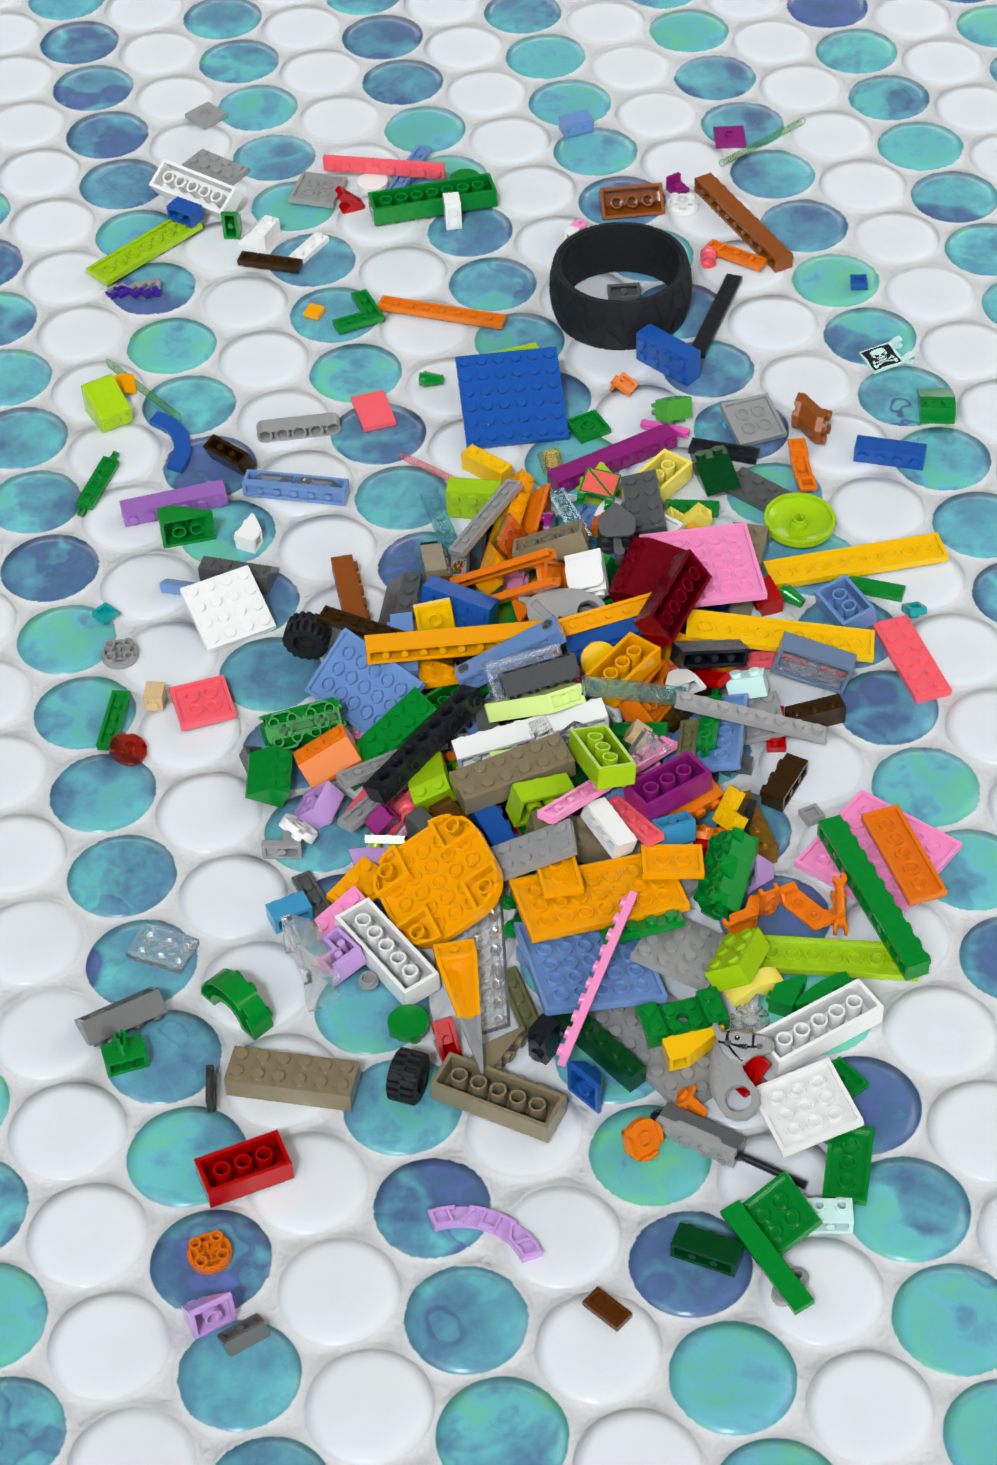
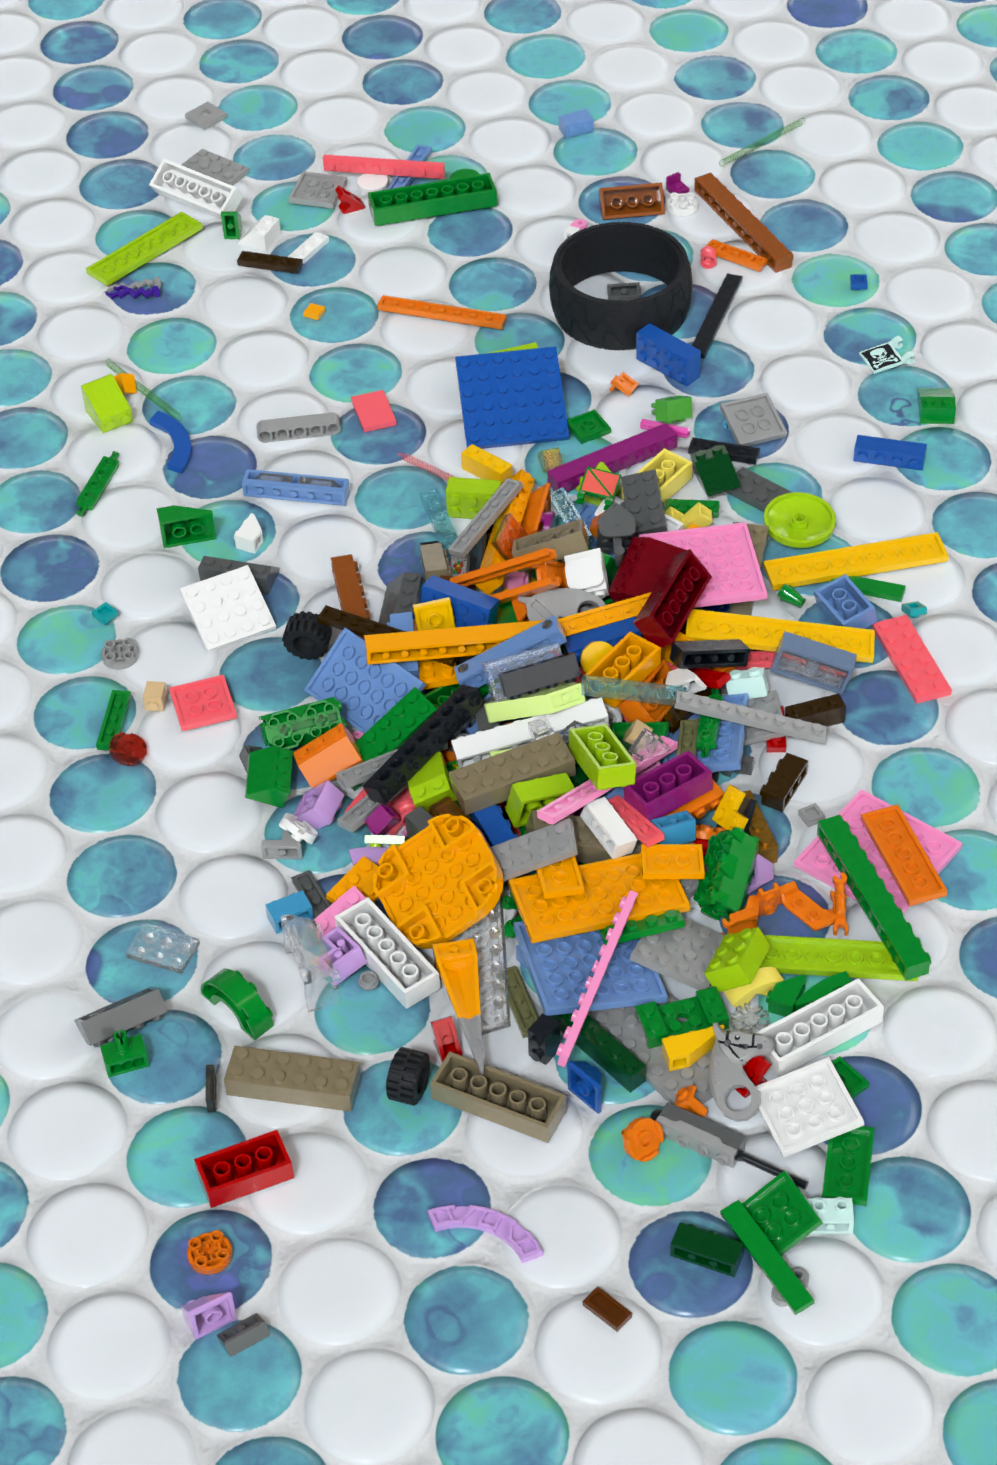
medium lavender brick [119,479,229,527] -> none
medium blue slope [160,578,196,595] -> none
blue brick [166,196,204,228] -> none
dark brown brick [203,434,257,476] -> none
green plate [332,289,384,334] -> none
green tile [387,1004,430,1044] -> none
green cone [419,371,444,388] -> none
white brick [443,192,462,230] -> none
dark tan slope [470,1026,527,1071] -> none
magenta plate [713,125,746,149] -> none
red slope [754,574,783,617] -> none
orange slope [787,438,818,492] -> none
dark orange brick [791,392,832,445] -> none

